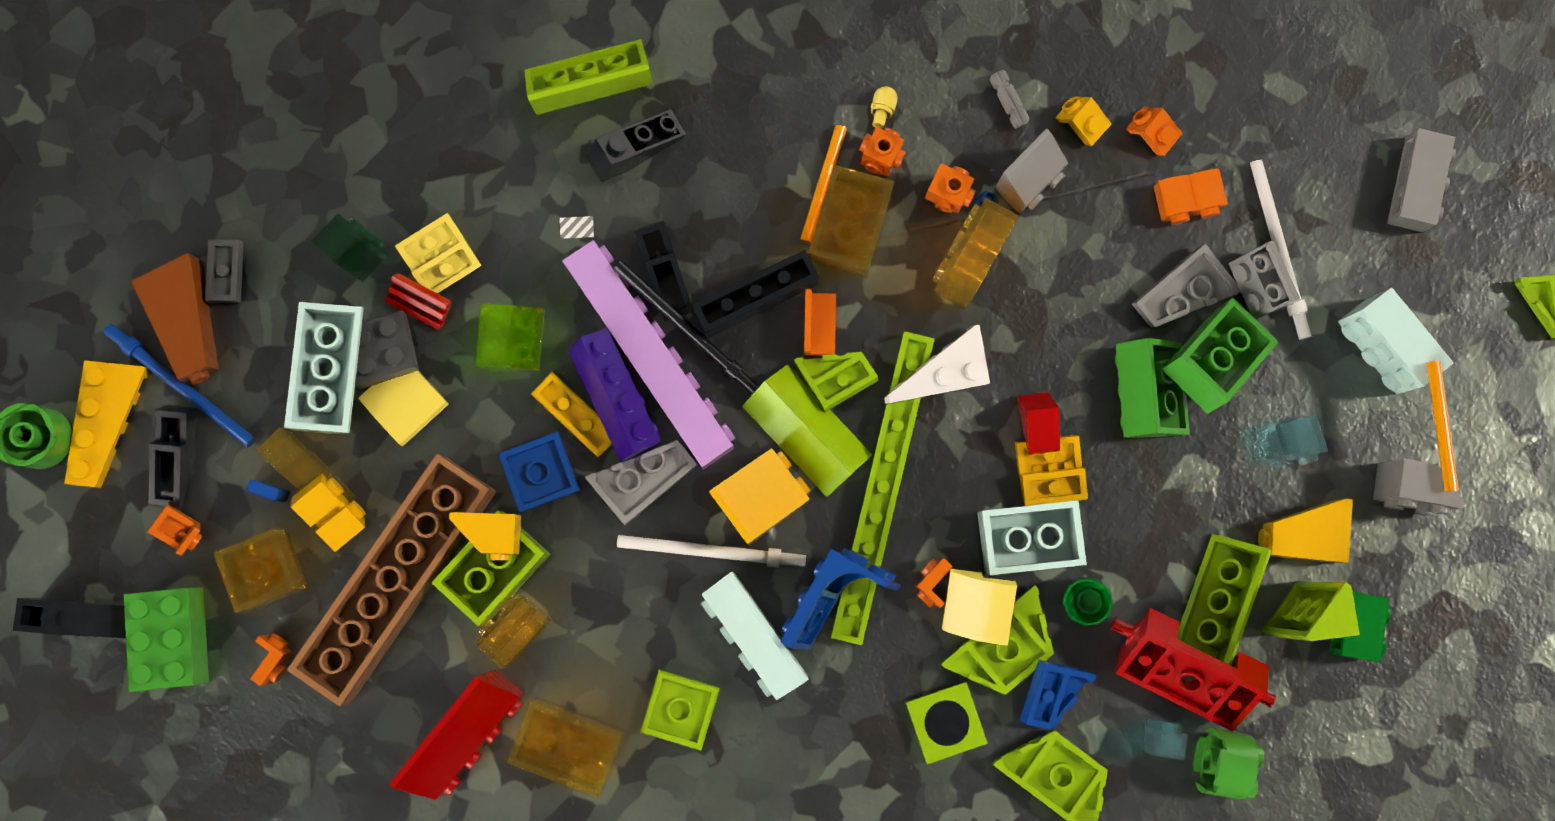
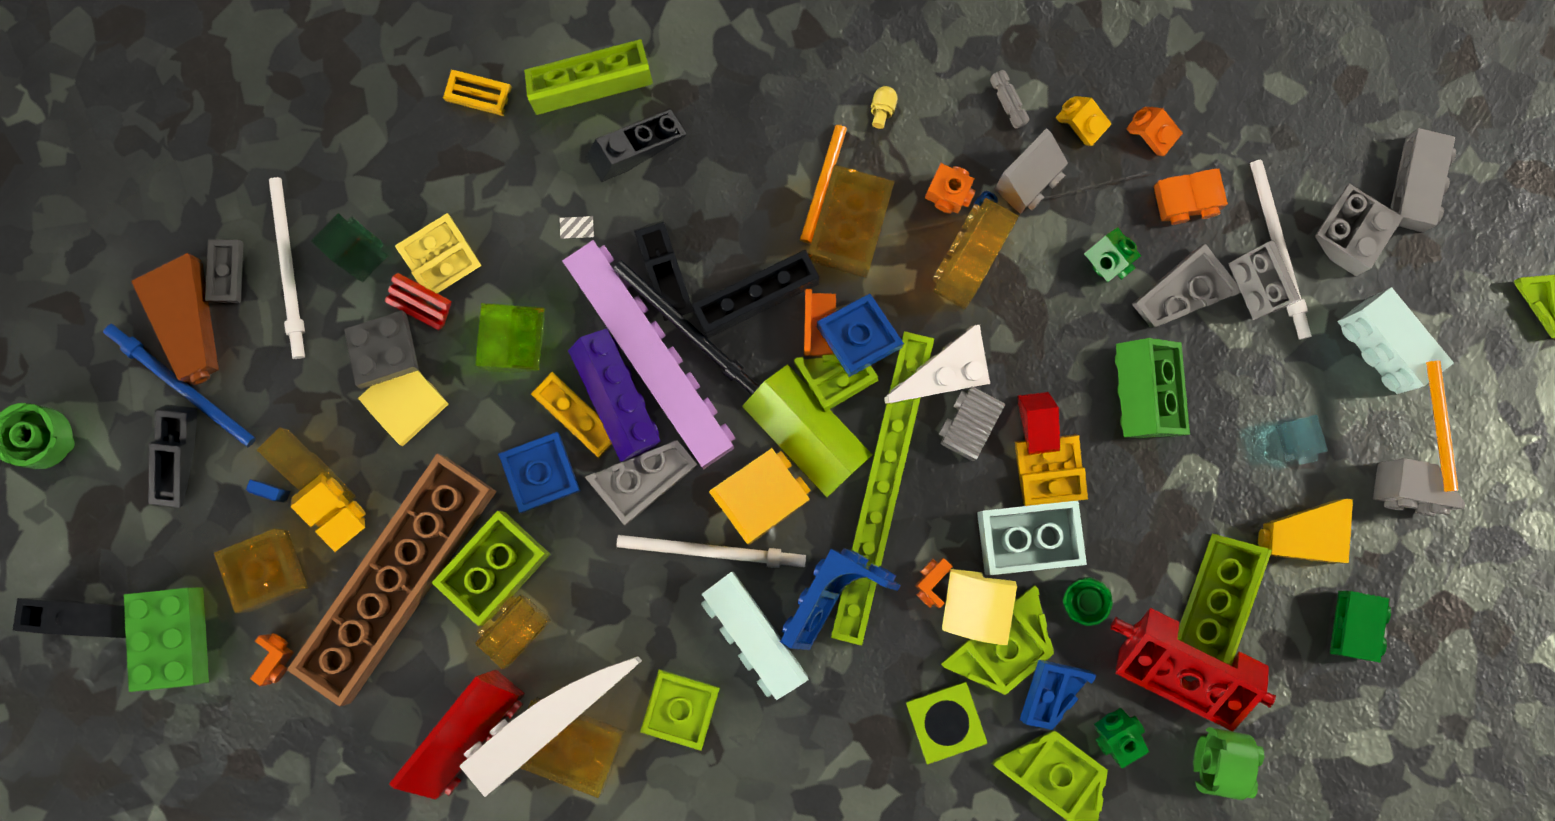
yellow wing [64,360,150,488] -> none
orange bracket [147,504,202,556] -> none
light aqua slope [284,302,364,434] -> none
yellow slope [449,512,521,561] -> none
orange brick [859,127,906,177] -> none
clear light blue brick [1143,719,1188,760] -> none
bright green brick [1162,298,1278,414] -> none
lime slope [1260,581,1360,641] -> none
none -> white bar [269,177,305,359]
none -> yellow tile [443,69,512,116]
none -> white slope [459,656,642,797]
none -> blue plate [816,294,904,377]
none -> light grey brick [939,386,1005,461]
none -> green brick [1084,227,1141,282]
none -> green brick [1094,708,1149,768]
none -> light grey slope [1315,183,1403,276]

